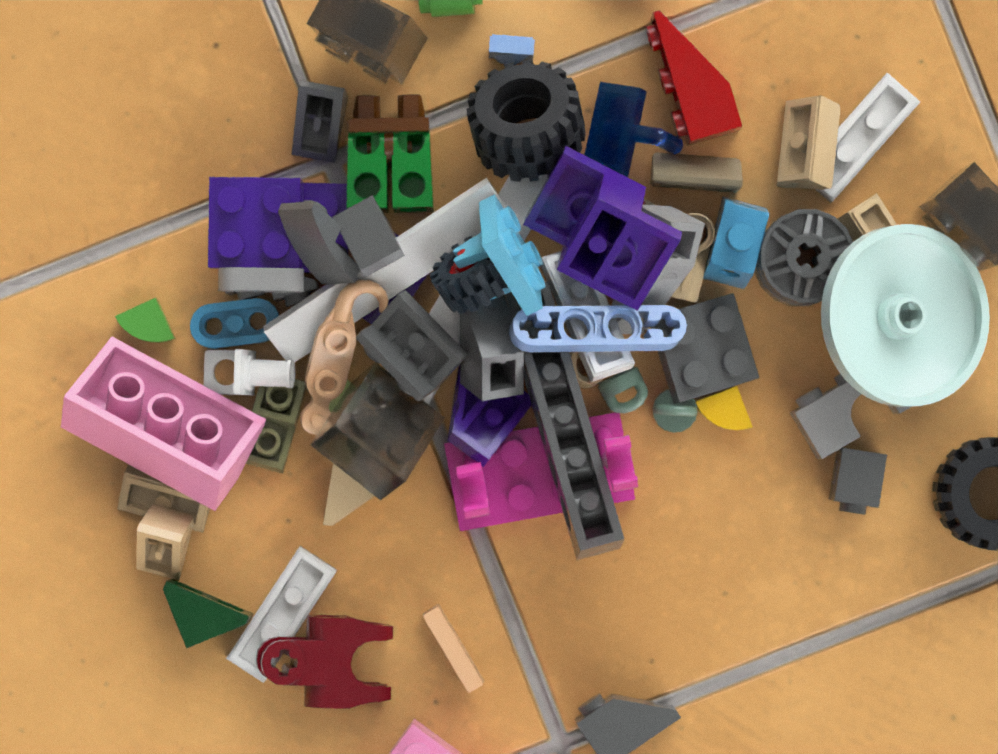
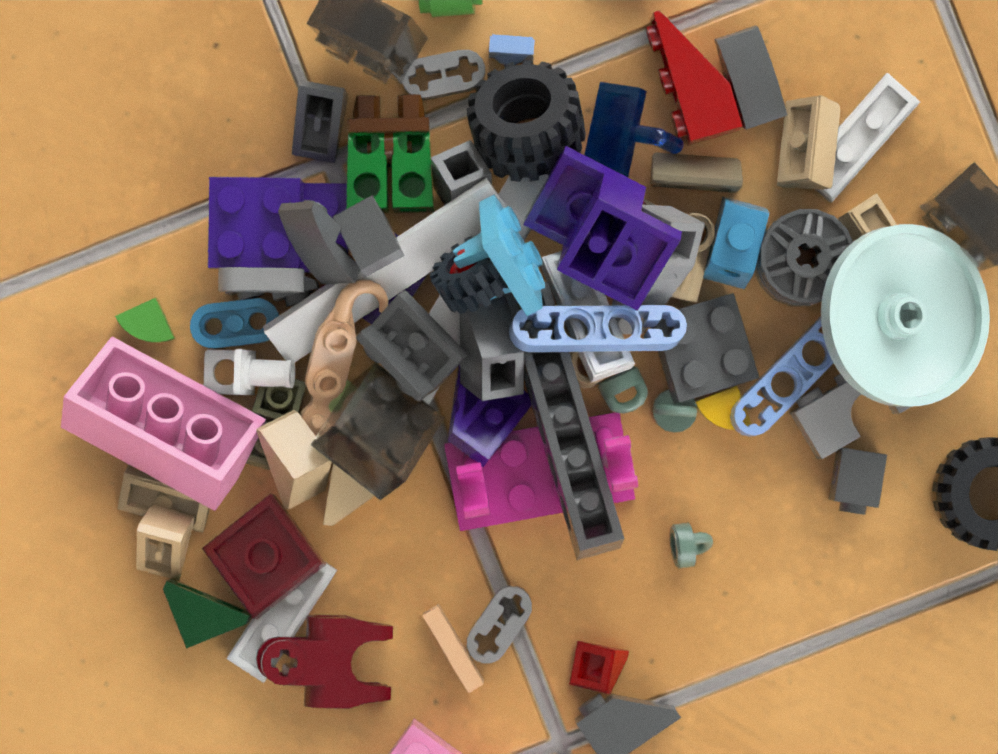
none -> dark red tile [202,493,326,619]
none -> tan slope [256,410,332,510]
none -> light grey beam [402,50,485,100]
none -> dark grey brick [431,140,492,205]
none -> light grey beam [467,586,532,663]
none -> red slope [569,641,629,694]
none -> sand green tile [670,522,713,569]
none -> dark grey slope [714,25,787,130]
none -> light blue beam [730,317,833,437]

